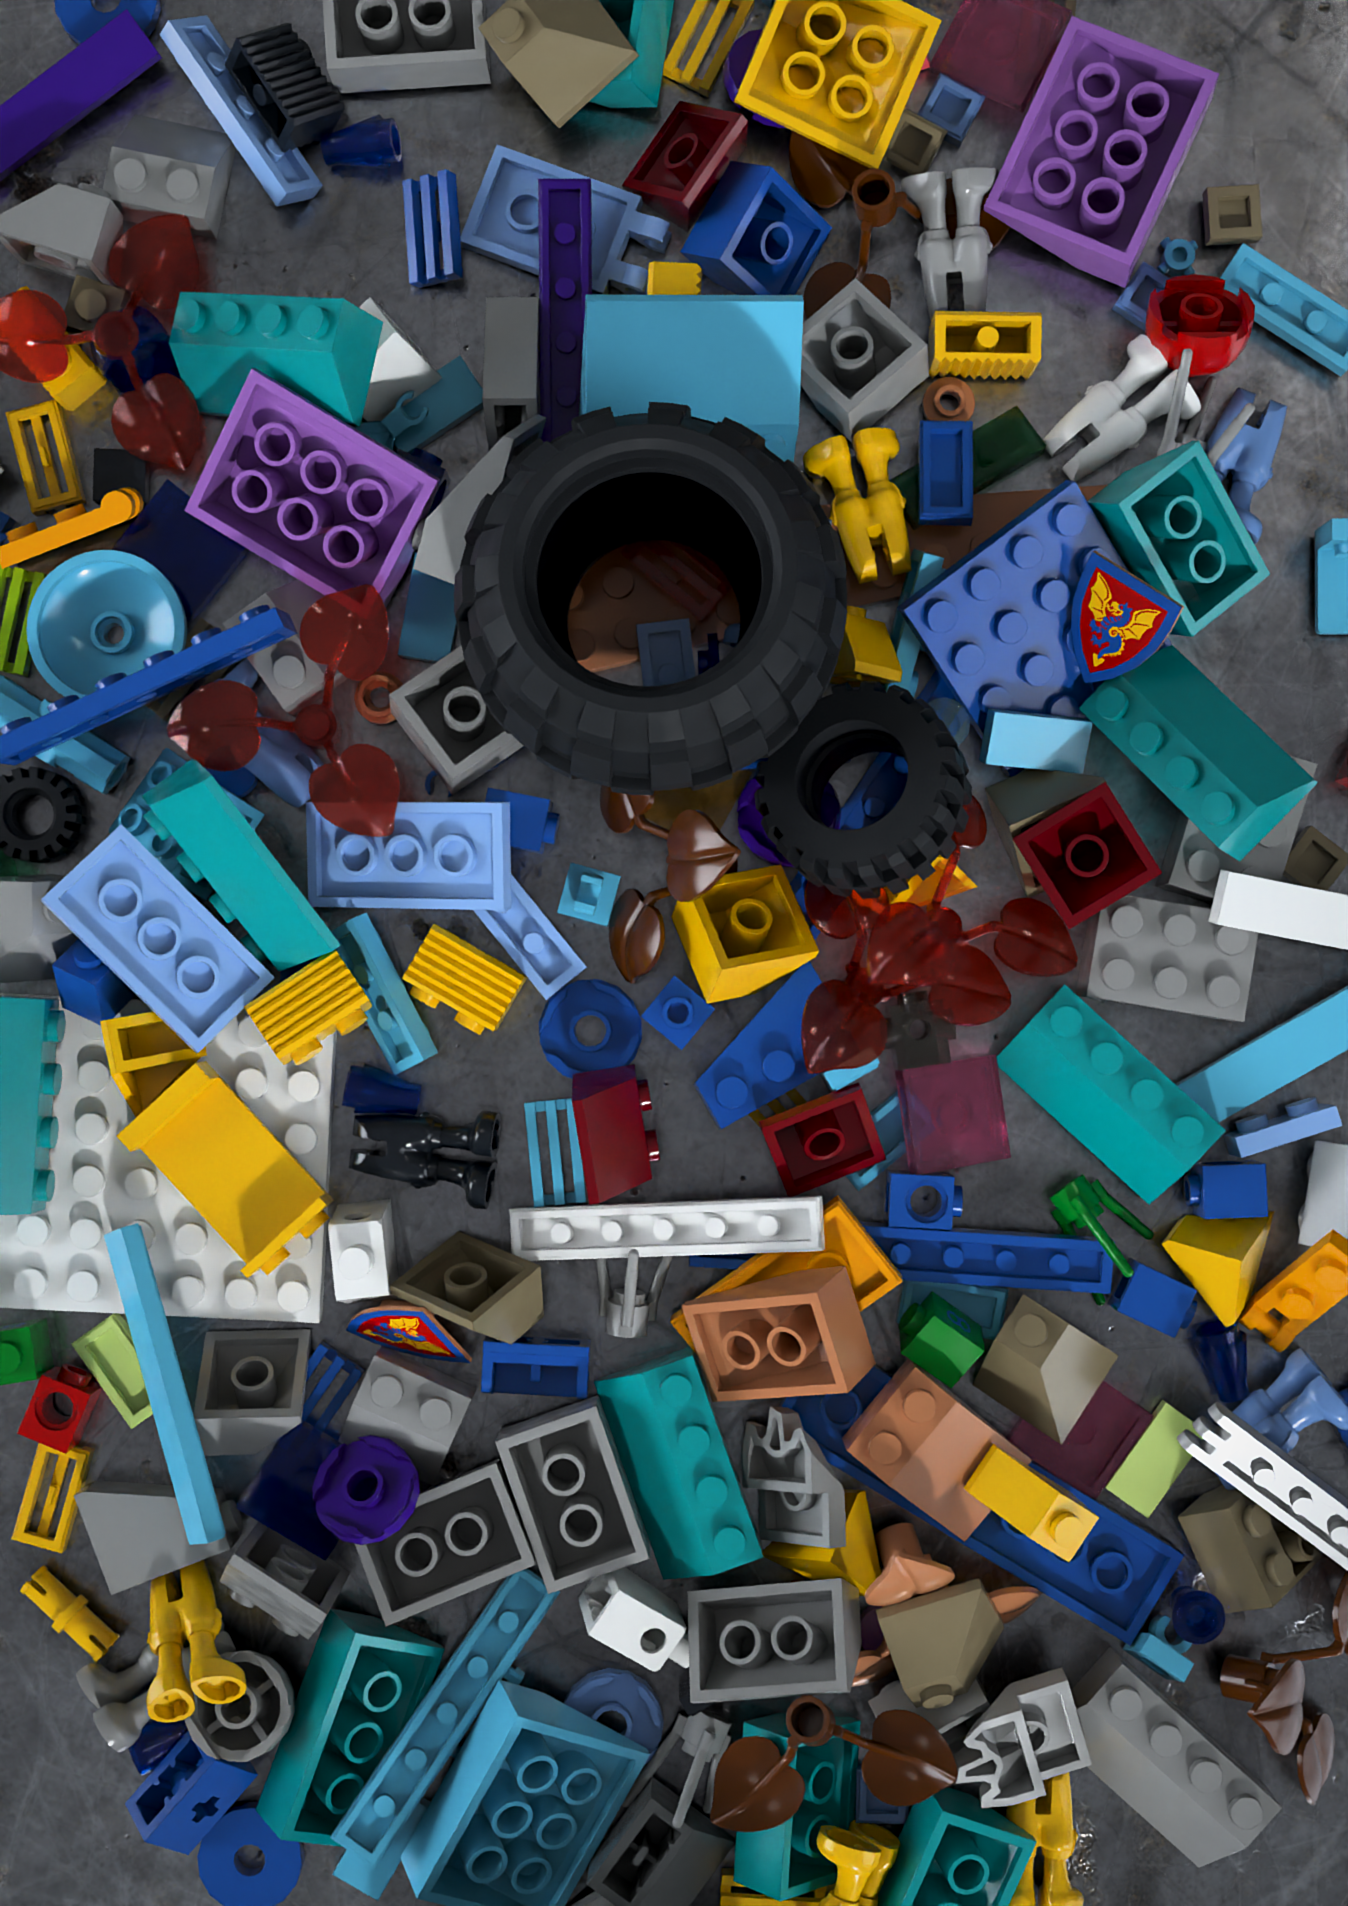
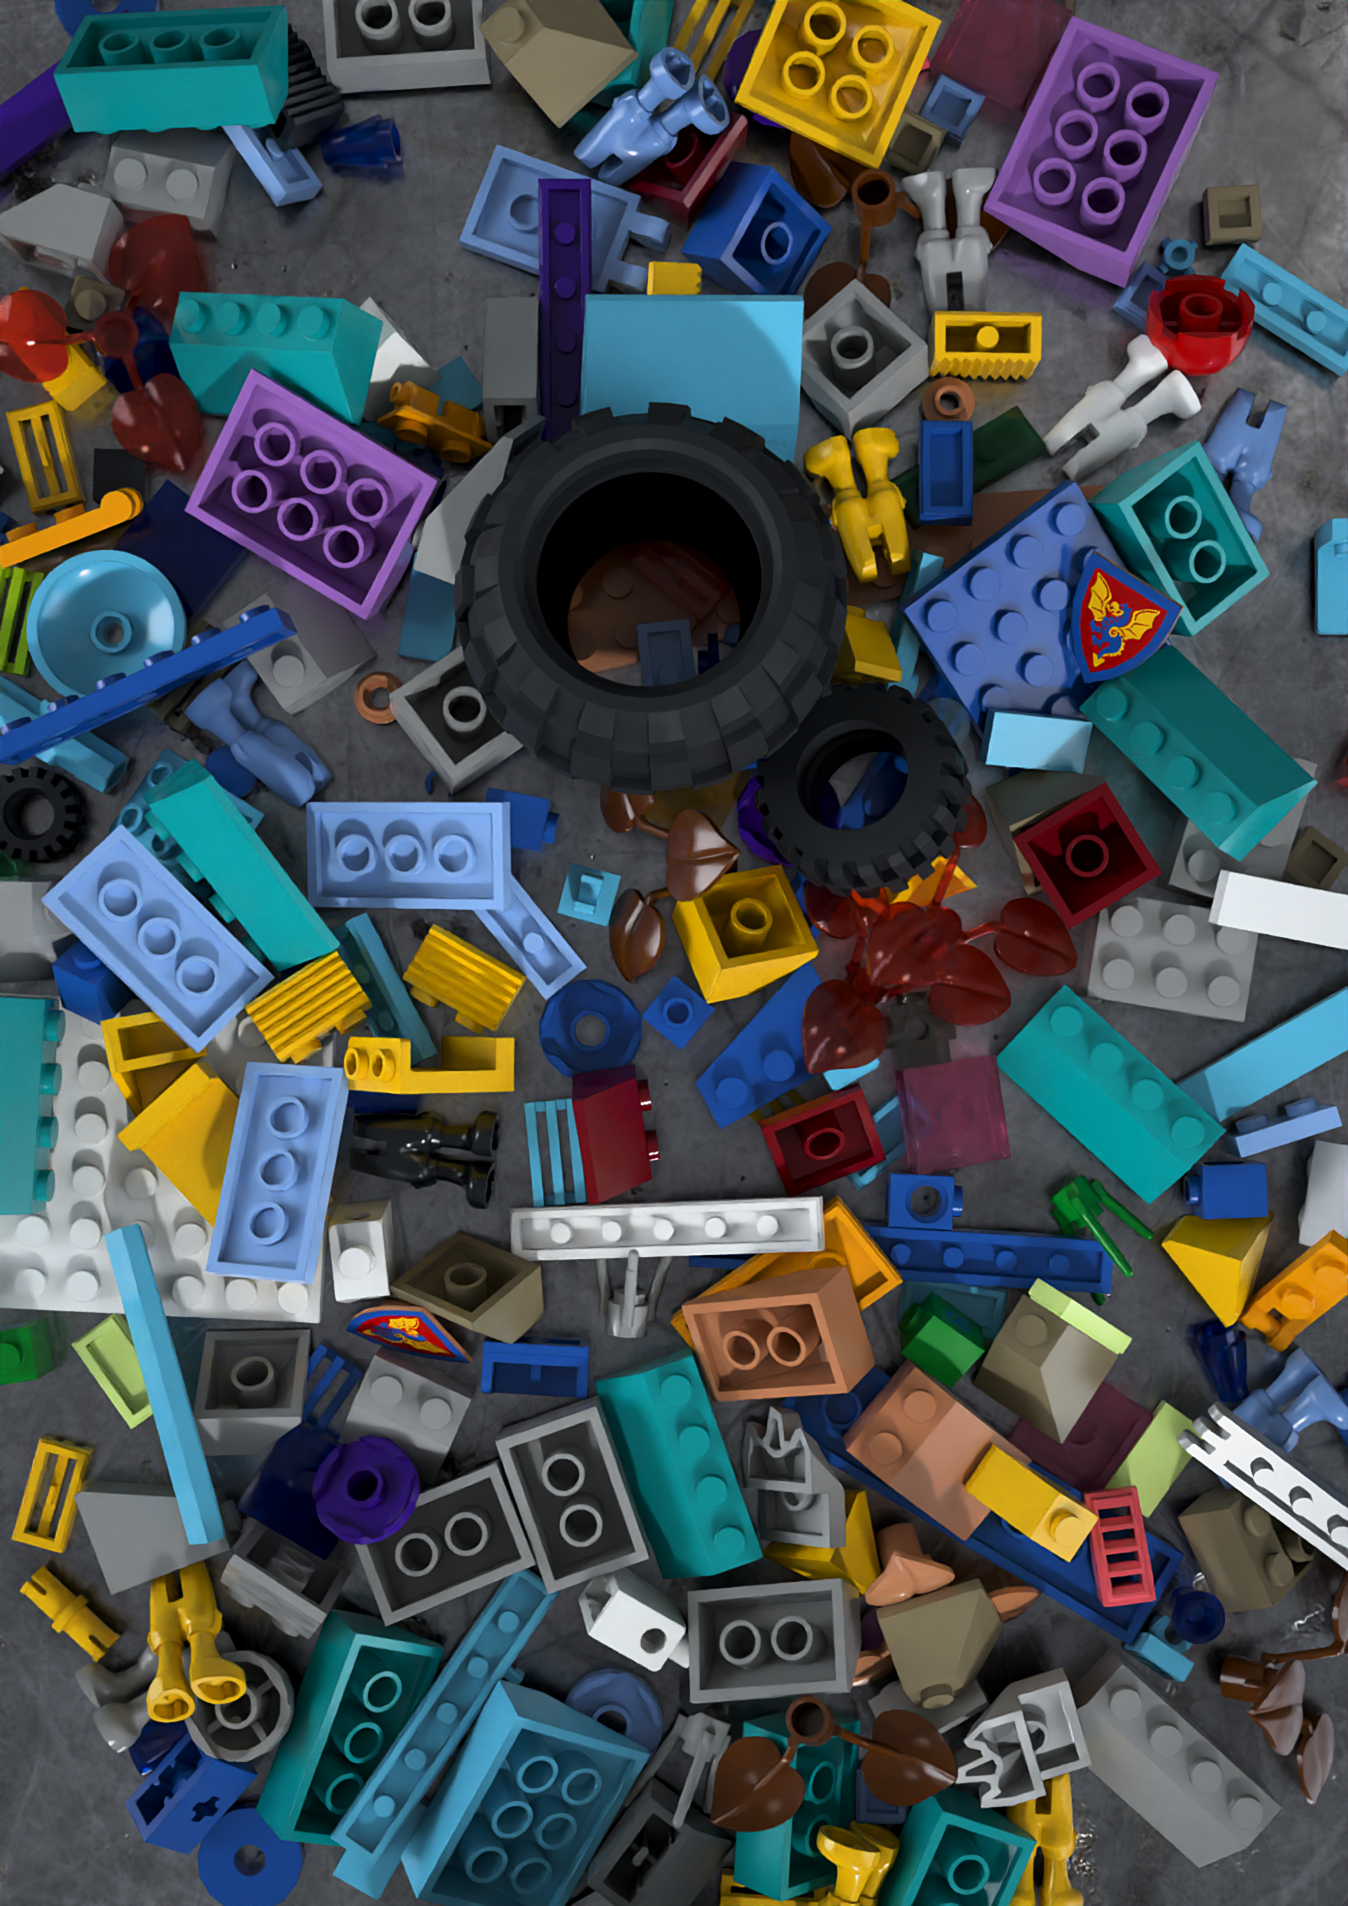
red brick [17,1364,103,1454] -> none
clear red plant [167,584,400,837] -> none
blue tile [402,169,463,288] -> none
blue brick [1107,1257,1197,1338] -> none
light grey plant [1156,349,1255,468] -> none
none -> teal slope [53,5,288,134]
none -> light blue plate [206,1061,349,1285]
none -> yellow panel [344,1036,514,1094]
none -> light orange hinge [377,381,494,463]
none -> medium blue piece [574,47,730,187]
none -> yellowish green tile [1028,1278,1132,1354]
none -> coral slope [1083,1485,1156,1607]

